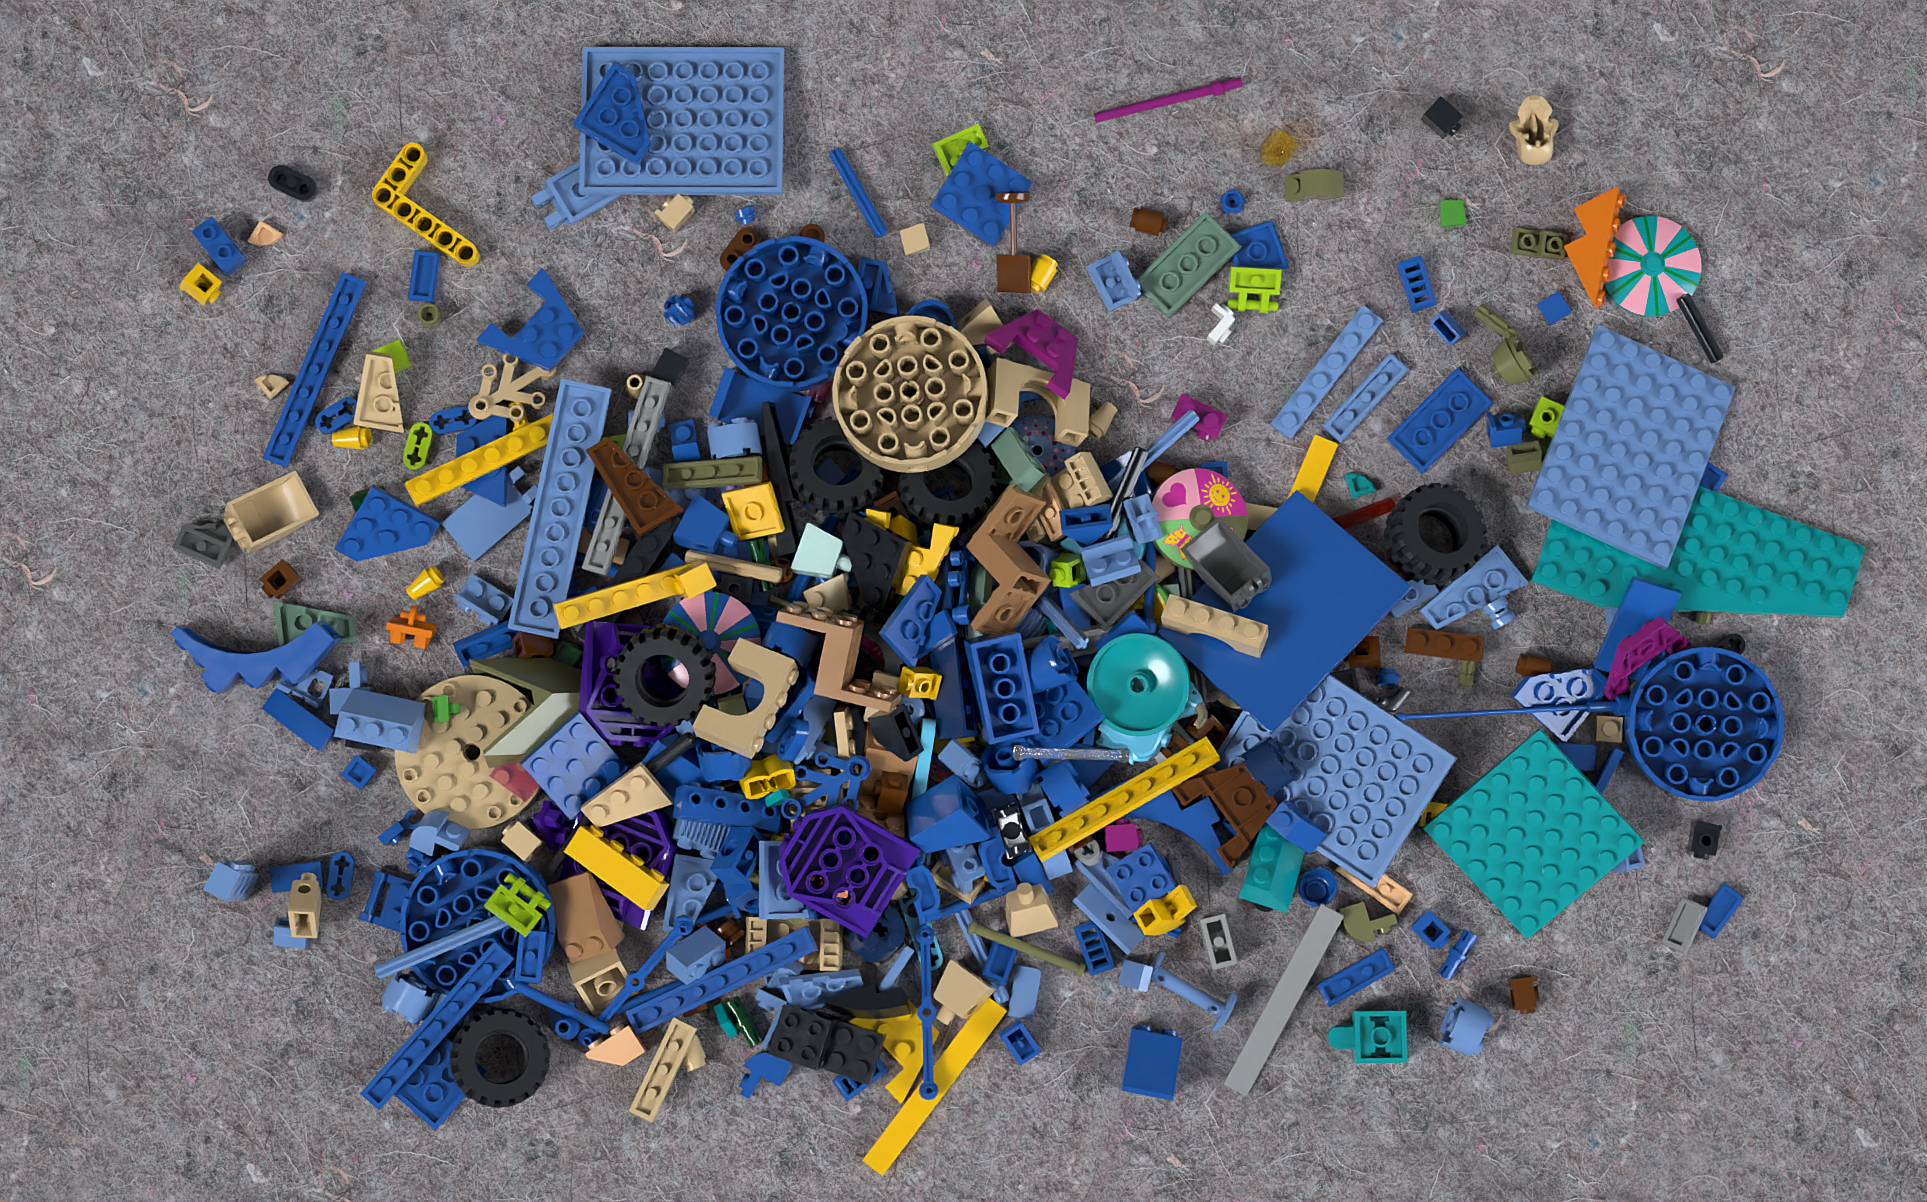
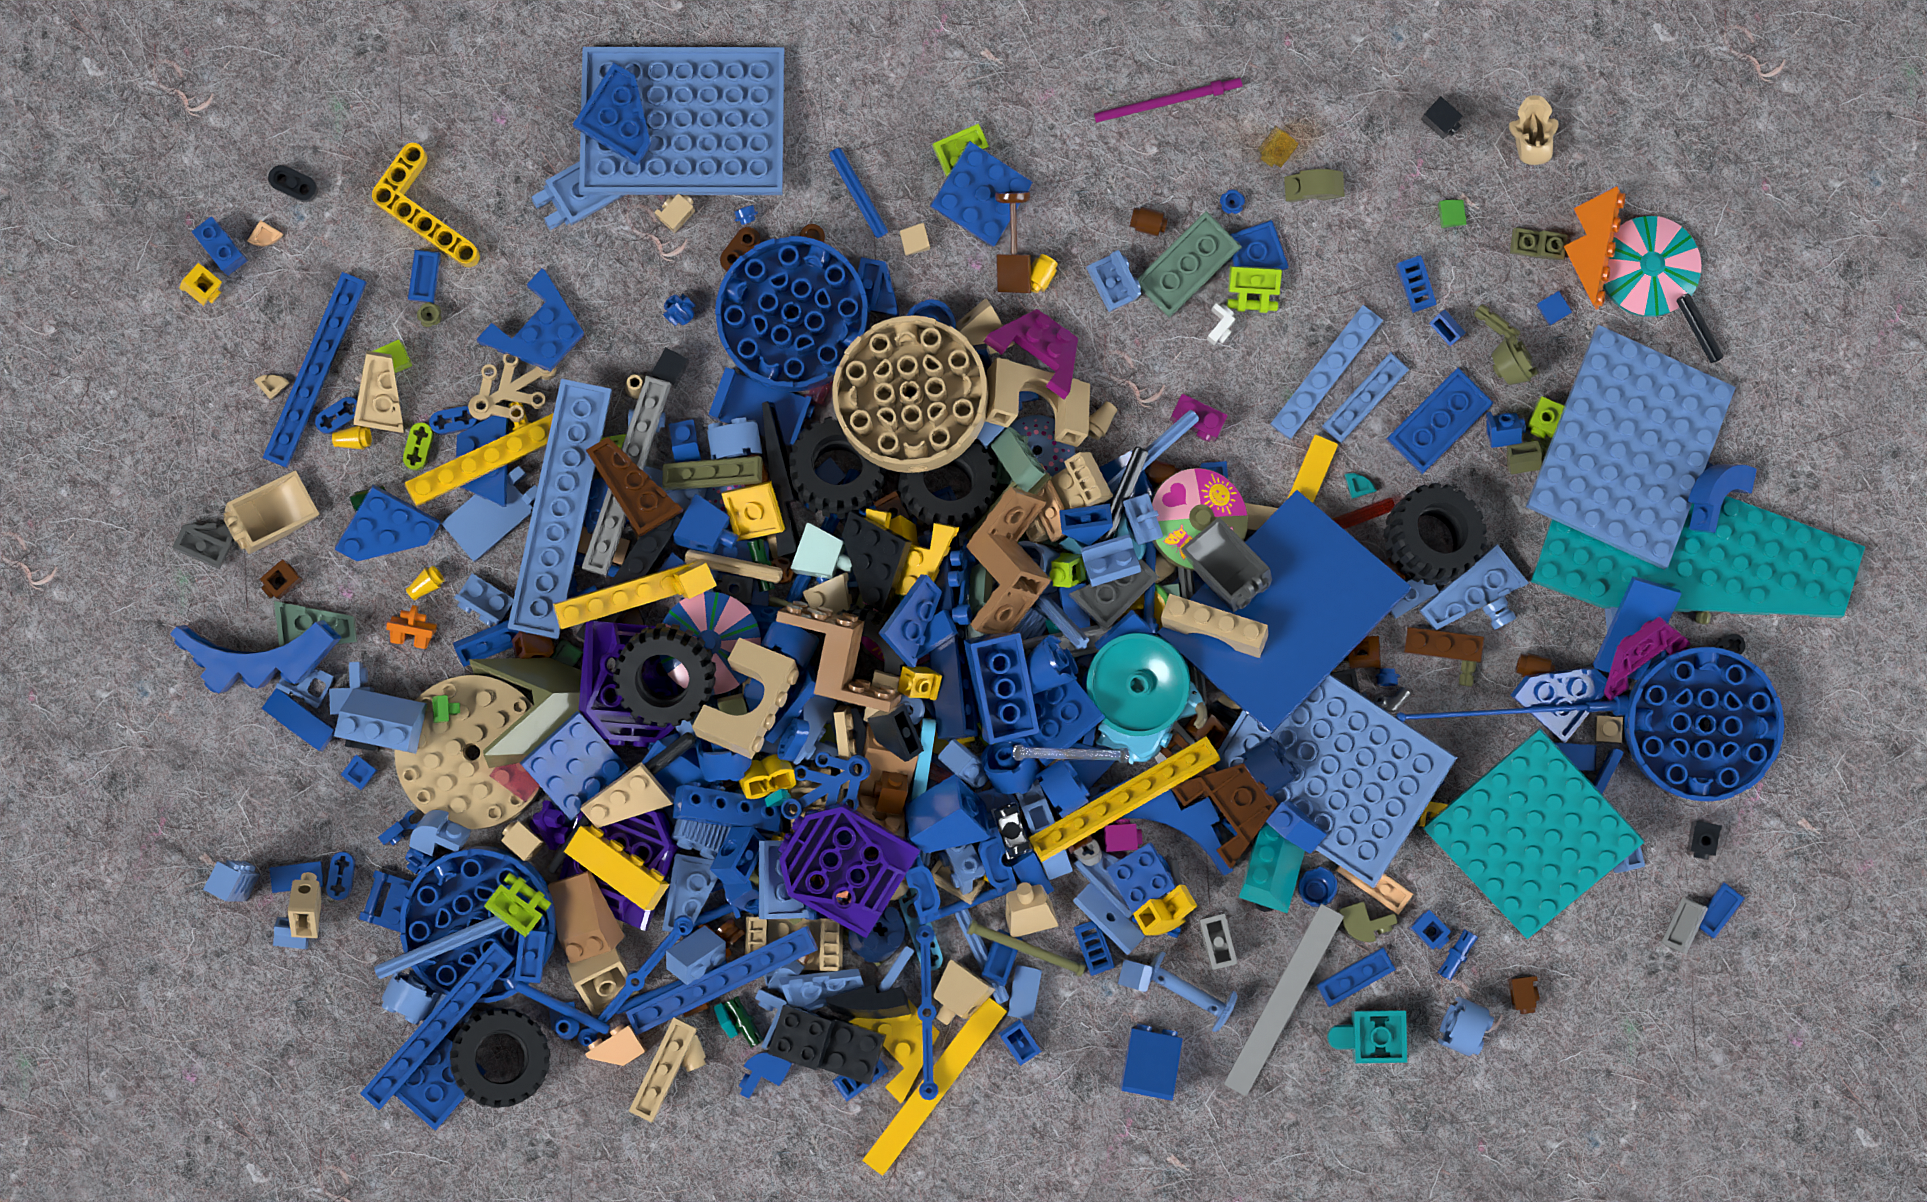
none -> blue arch [1688,464,1757,533]

